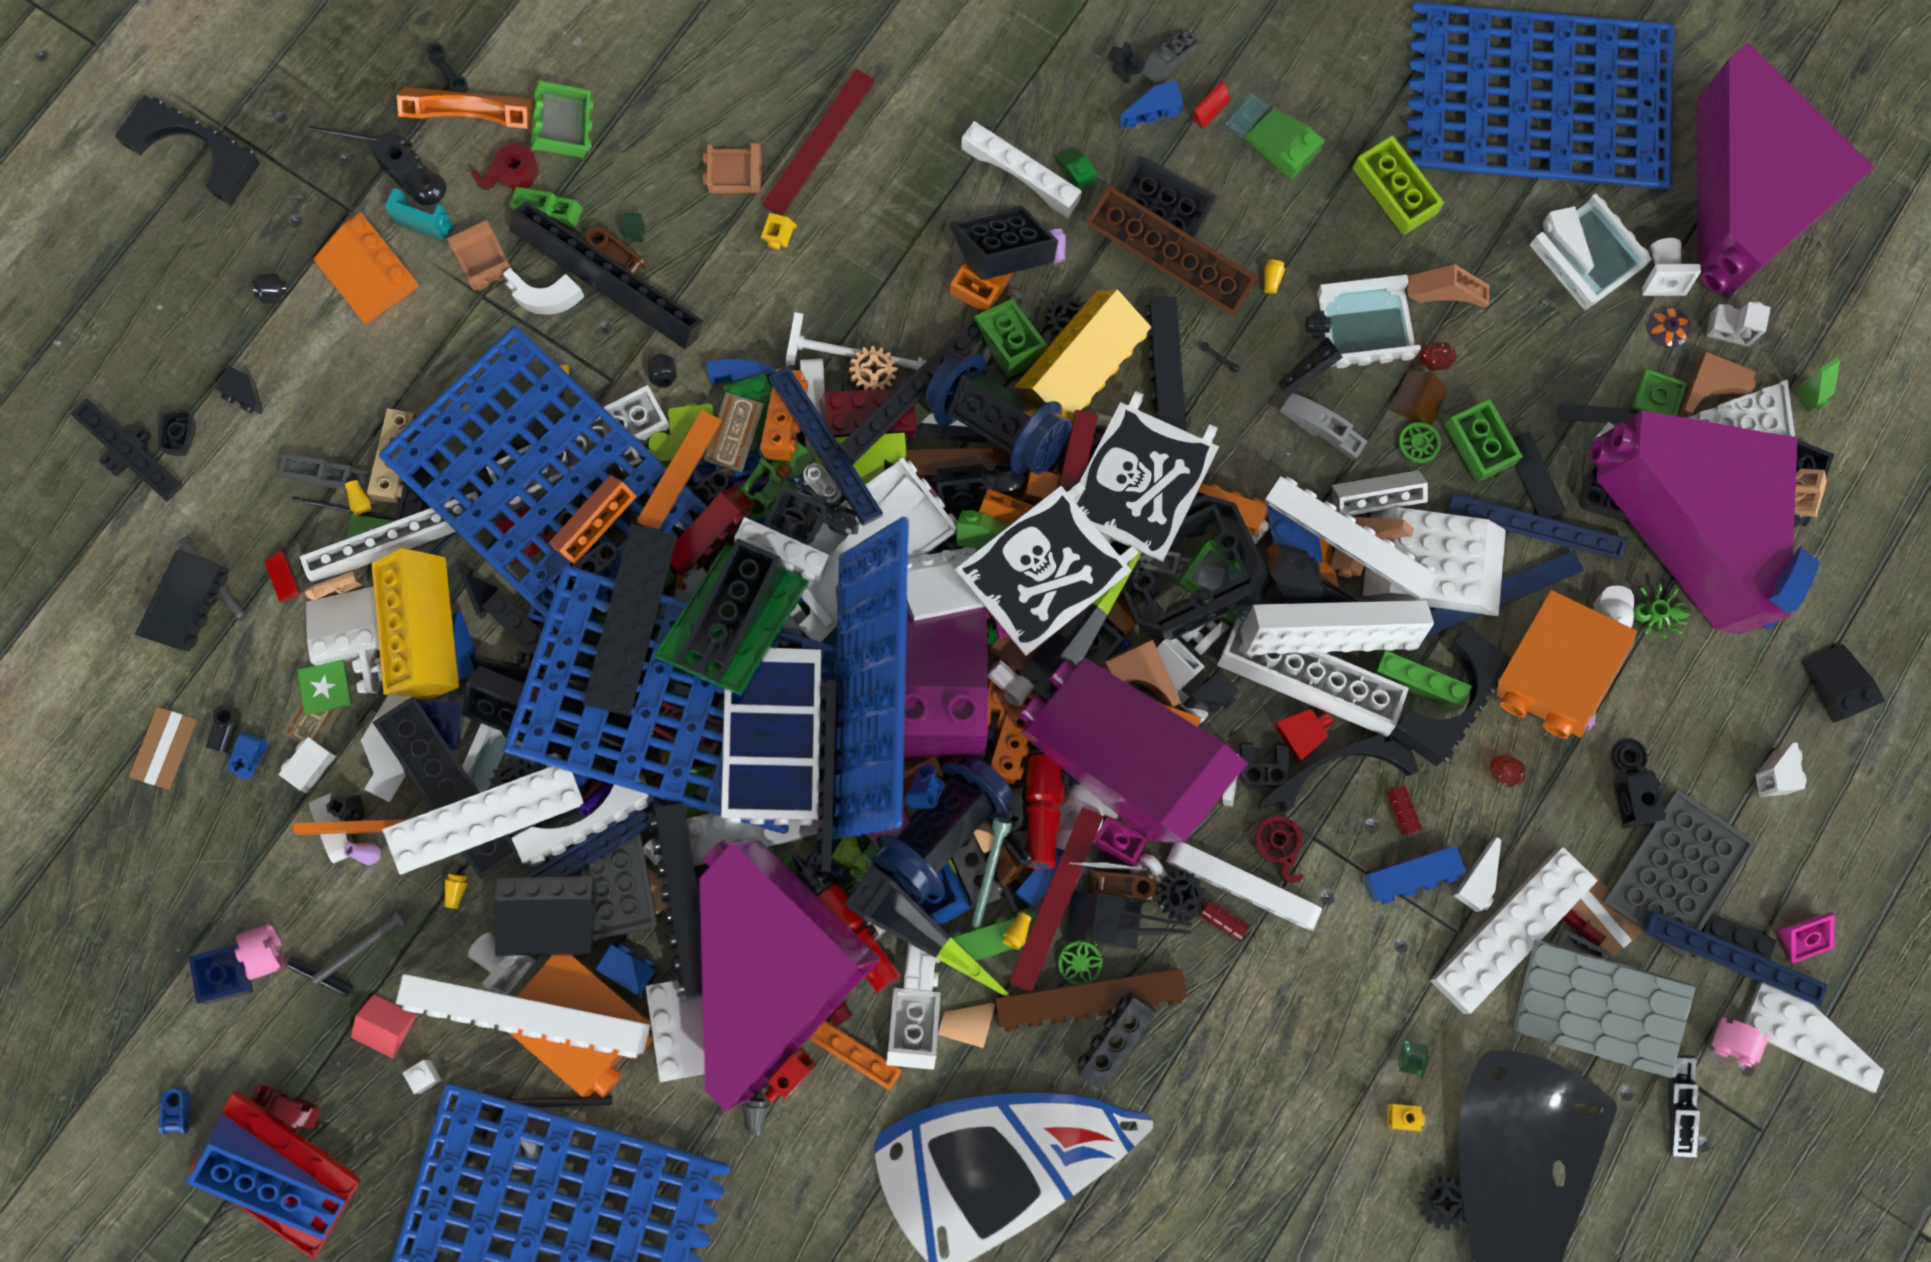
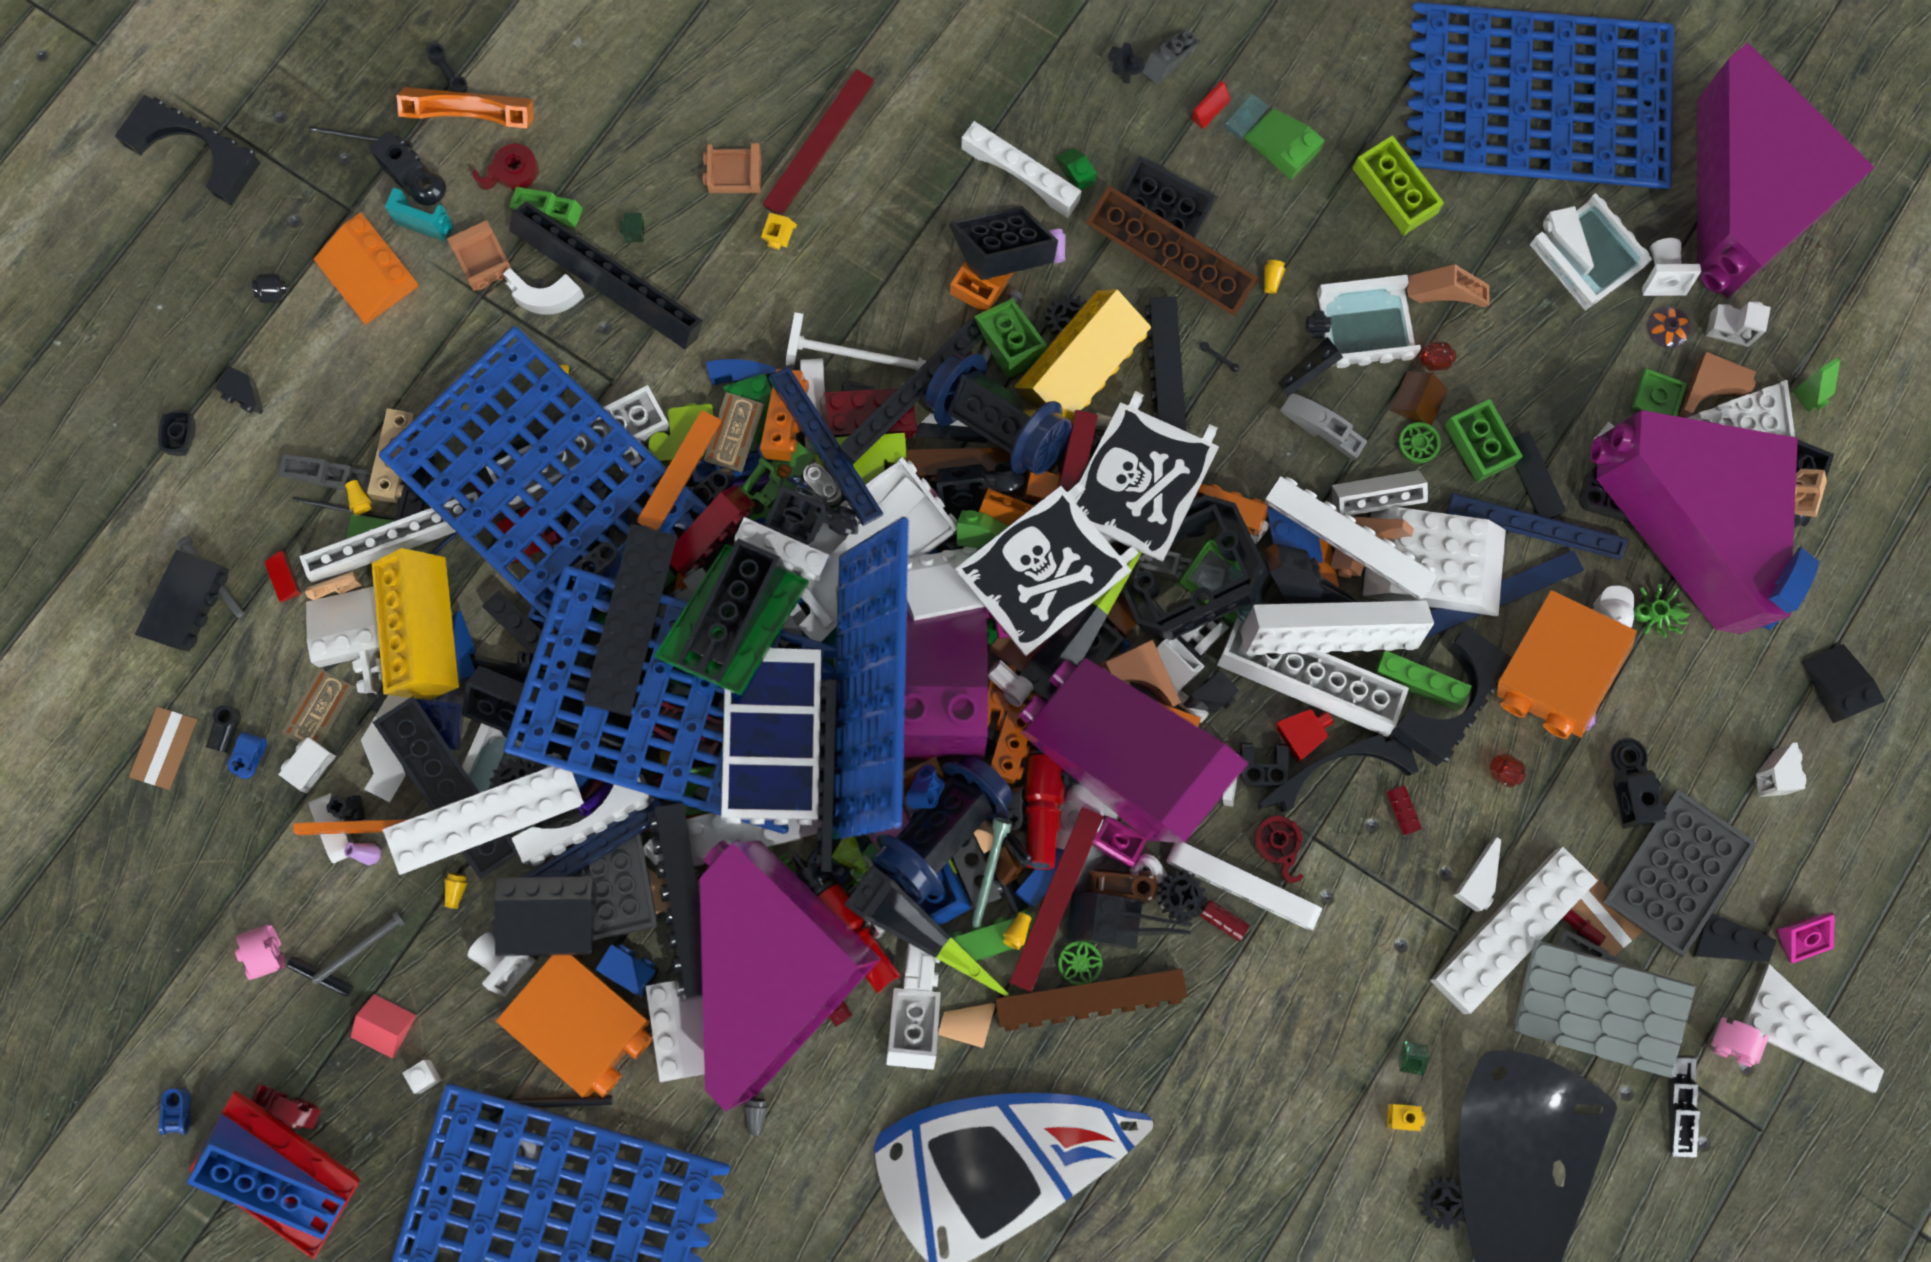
black hinge [71,398,183,502] -> none
clear blue brick [188,945,254,1004] -> none
bright green tile [297,660,353,715] -> none
white brick [396,974,650,1058] -> none
black slope [460,572,498,619] -> none
window [530,81,593,159] -> none
orange brick [549,475,637,565] -> none
reddish brown piece [585,226,647,275] -> none
black head [647,354,677,388] -> none
red torso [764,1049,818,1104] -> none
orange tile [809,1021,903,1091] -> none
light nougat gear [849,346,898,390] -> none
white sticker [1070,863,1148,870] -> none
black brick [1076,991,1157,1091] -> none
blue slope [1119,81,1184,128] -> none
blue brick [1364,846,1466,905] -> none
black sticker [1559,404,1638,423] -> none
dark blue tile [1642,911,1828,1007] -> none

